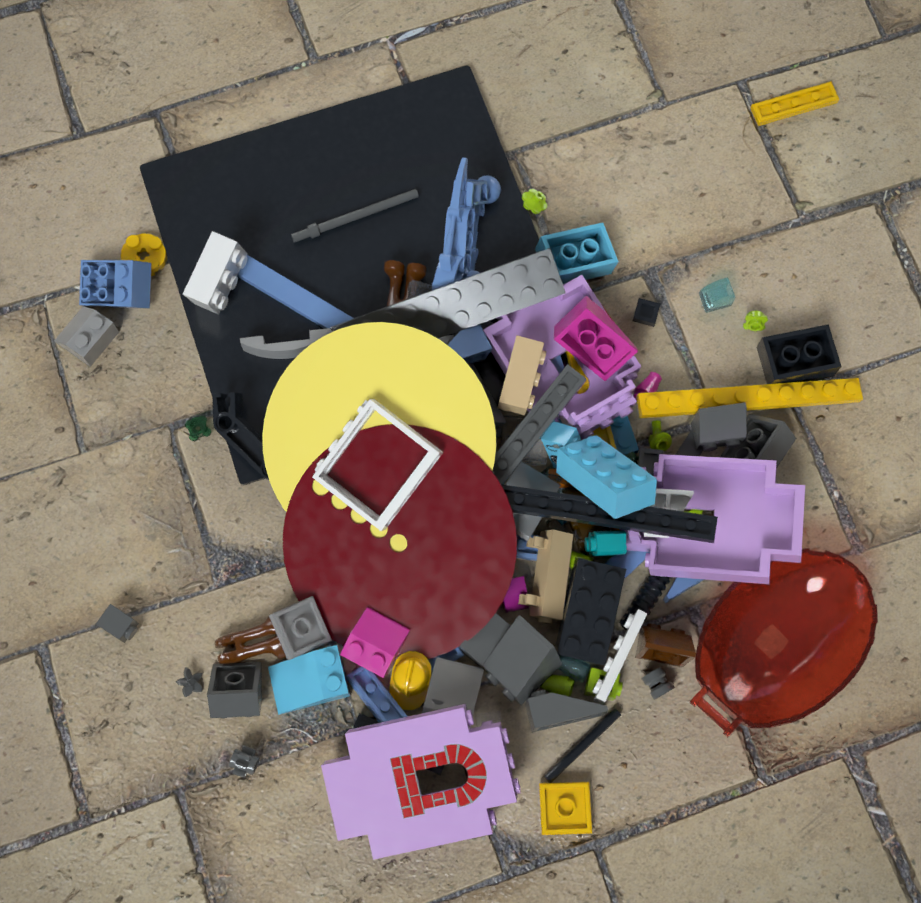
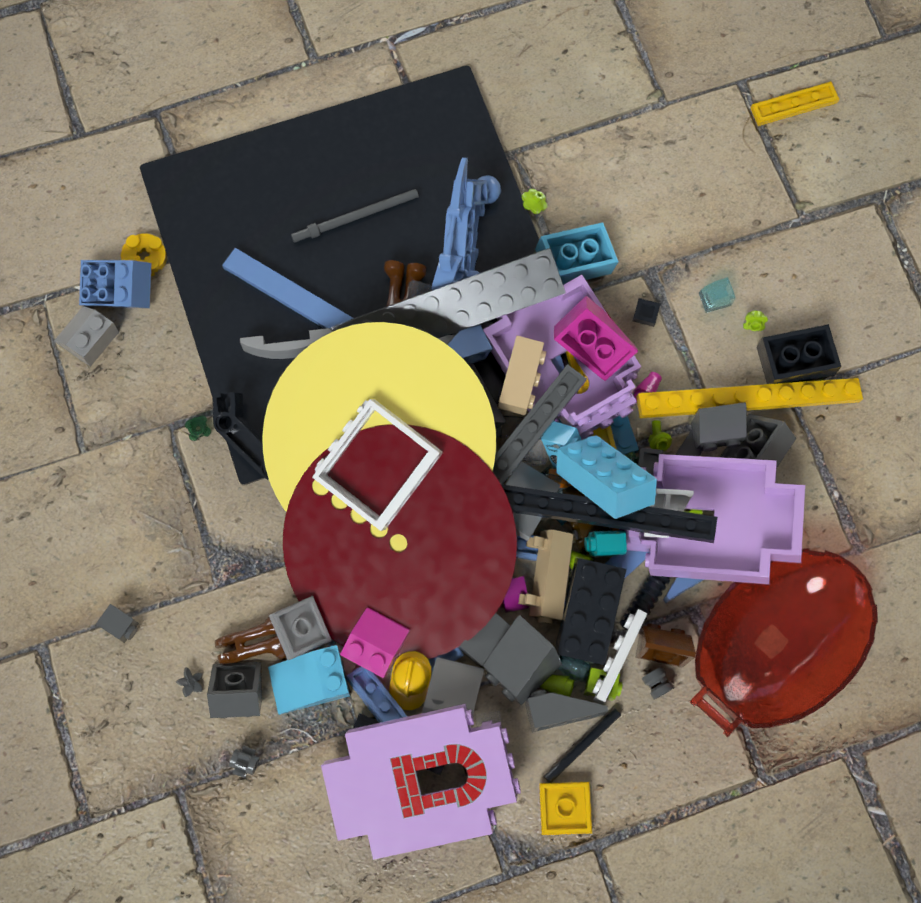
white brick [183,231,247,315] -> none

